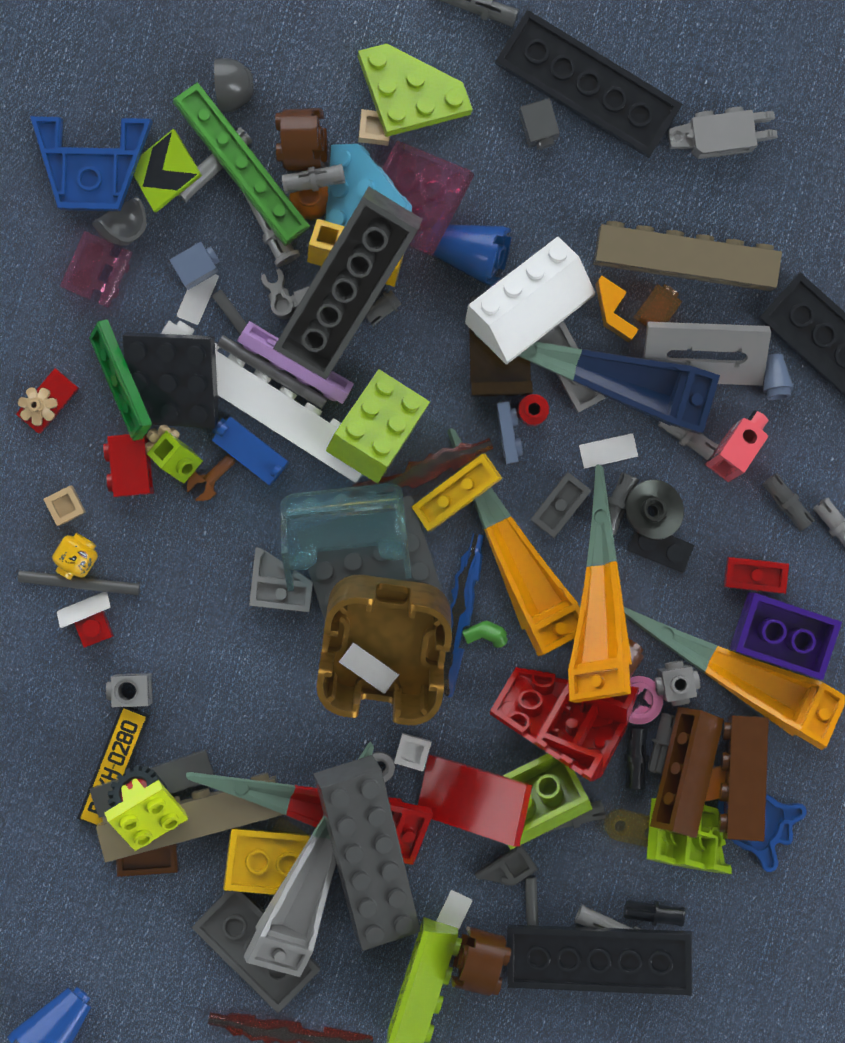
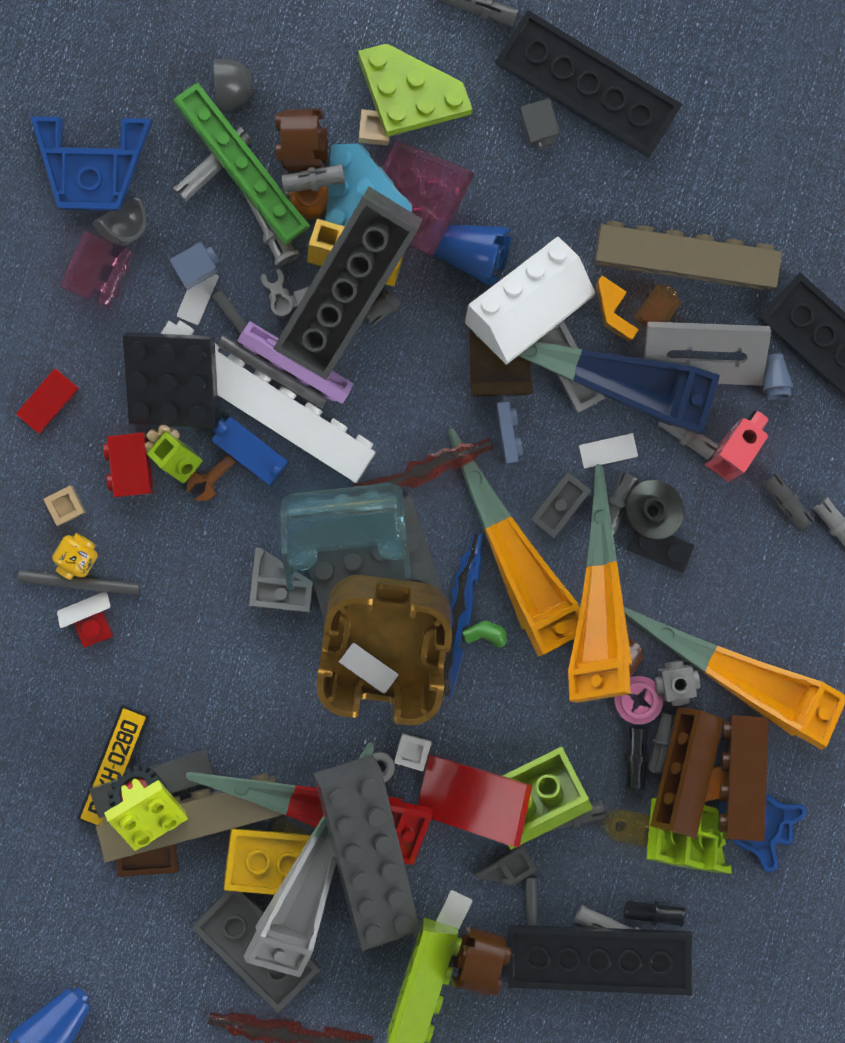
tan plant [18,387,58,426] -> none
green tile [89,319,152,441] -> none
light grey brick [106,673,153,707] -> none
lime piece [134,129,202,213] -> none
lime brick [326,369,430,484] -> none
yellow plate [411,454,503,531] -> none
red wedge [490,667,639,782] -> none
red brick [517,394,549,426] -> none
light grey hinge [668,107,778,159] -> none
red plate [724,557,789,594] -> none
dark purple brick [729,592,842,680] -> none

